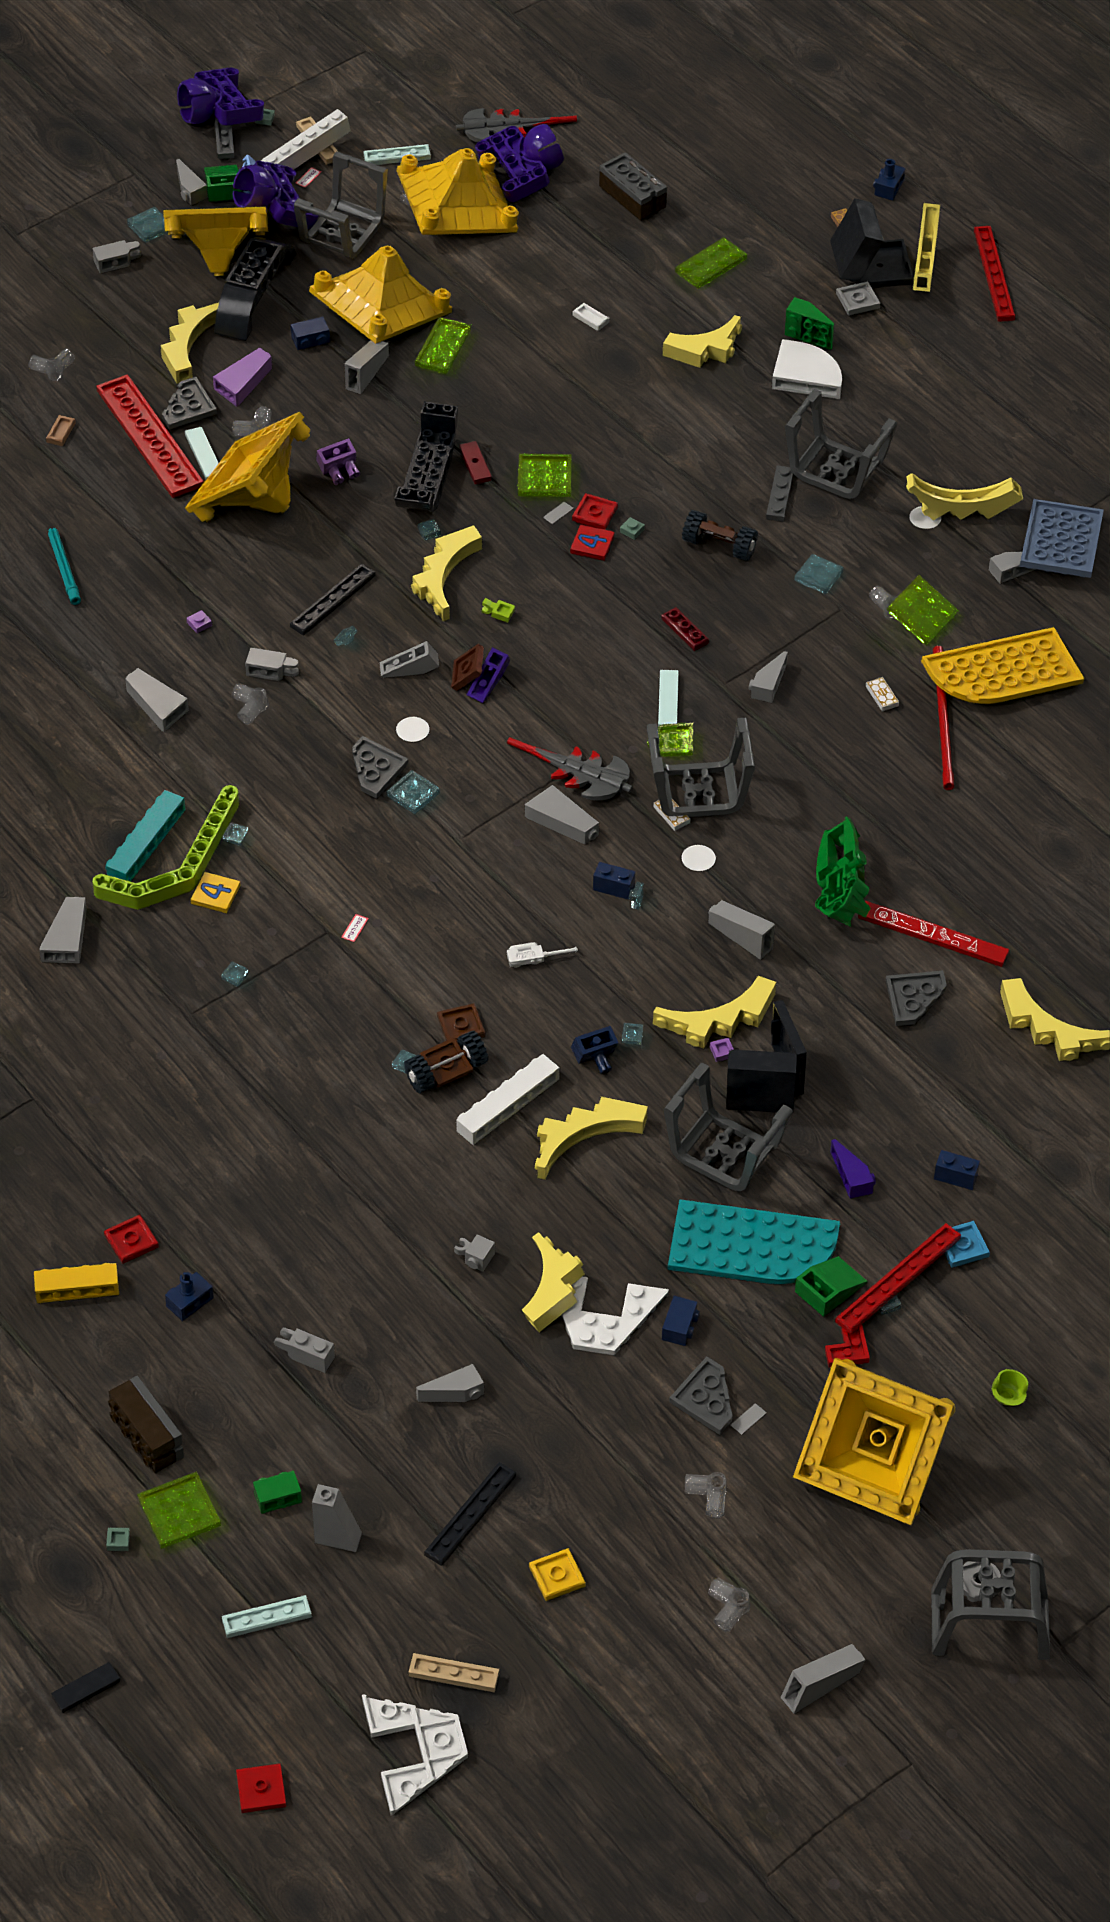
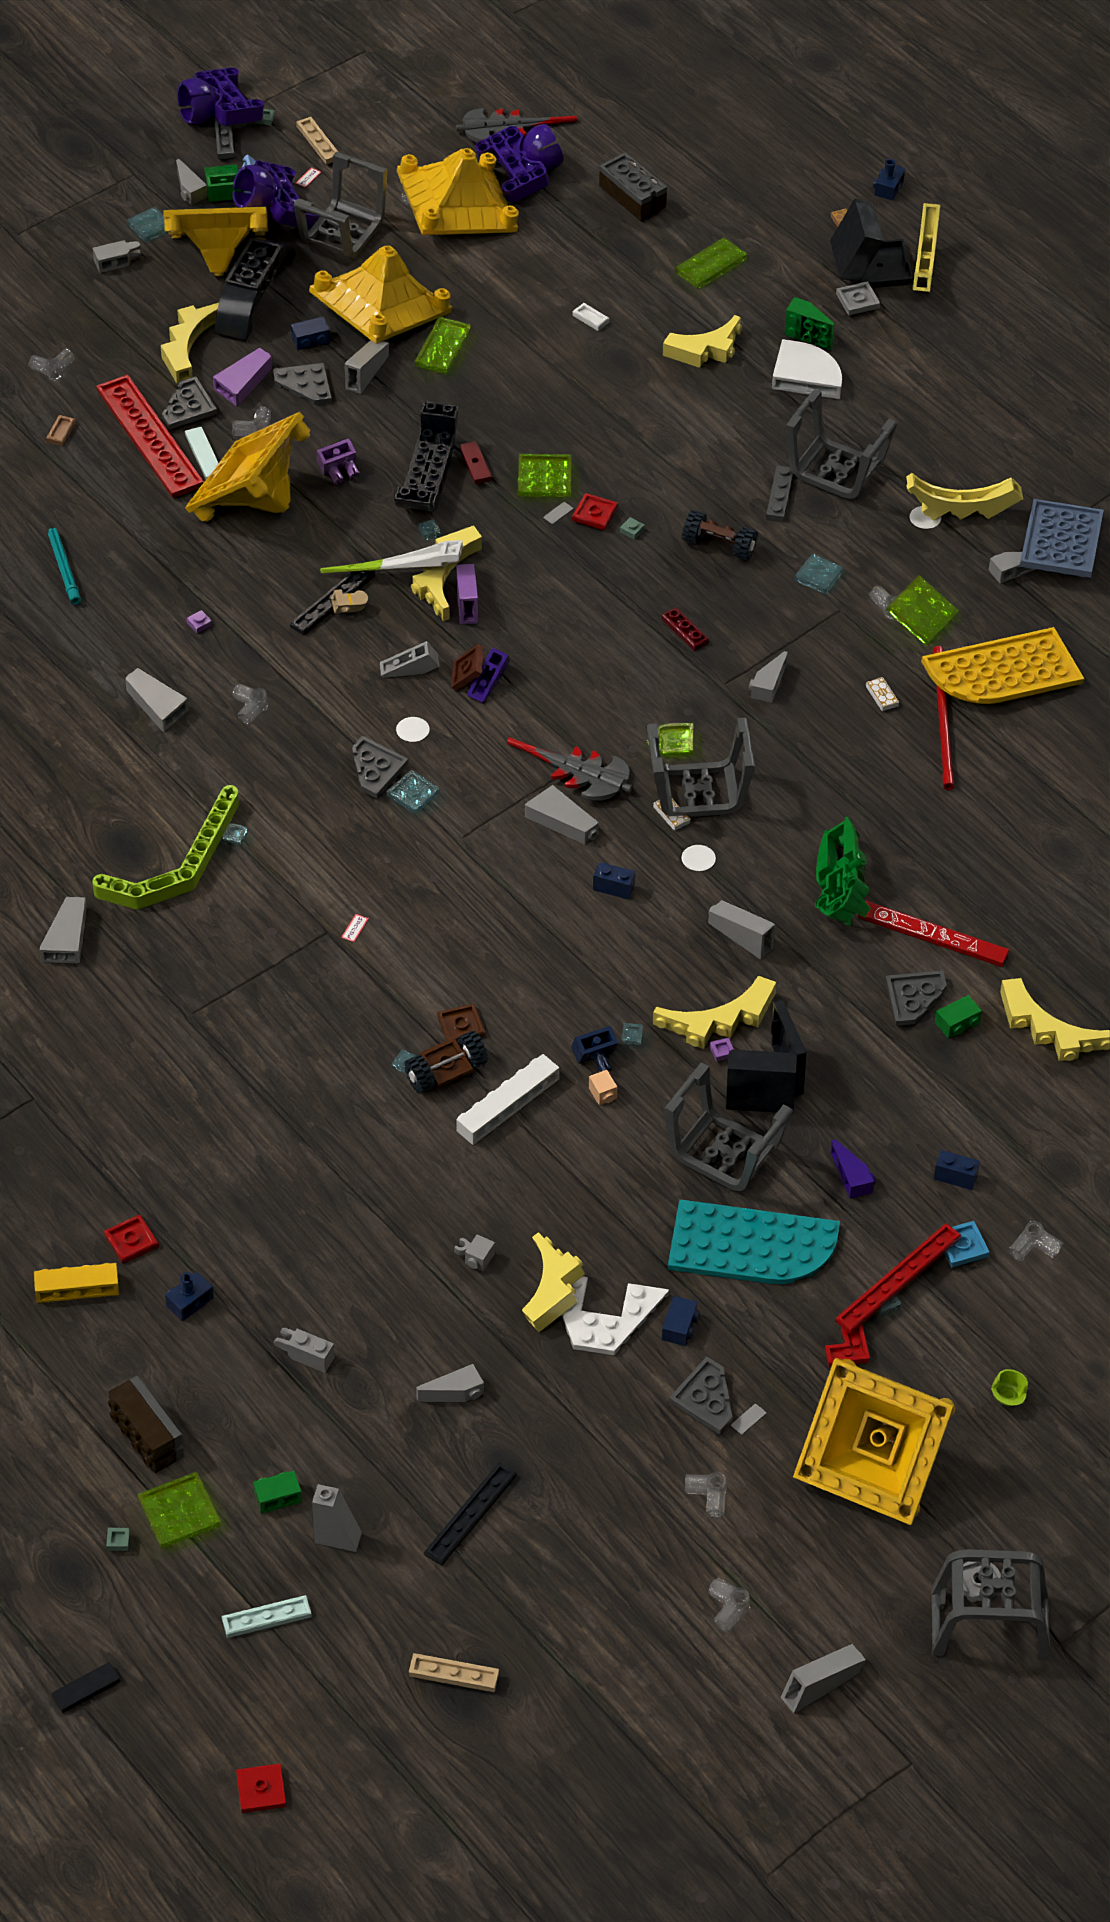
teal brick [105,790,186,882] -> none
yellow tile [191,872,241,913] -> none
clear light blue plate [221,961,249,987] -> none
light grey hinge [245,648,299,681] -> none
white brick [260,109,351,170] -> none
clear light blue plate [333,626,358,646] -> none
white wing [362,1695,468,1815] -> none
light aqua tile [364,144,431,165] -> none
lime plate [481,598,515,623] -> none
white piece [507,942,578,968] -> none
yellow tile [529,1548,585,1601] -> none
light yellow arch [535,1097,648,1180] -> none
red tile [570,525,614,561] -> none
clear light blue plate [629,882,644,910] -> none
light aqua tile [658,670,678,729] -> none
green slope [795,1256,868,1317] -> none
red tile [974,226,1015,322] -> none
none -> dark grey plate [273,363,332,405]
none -> white plate [320,540,463,573]
none -> tan leg [331,590,368,614]
none -> medium lavender slope [456,564,478,624]
none -> light nougat brick [589,1070,617,1105]
none -> green brick [935,995,982,1039]
none -> clear piece [1008,1221,1064,1261]

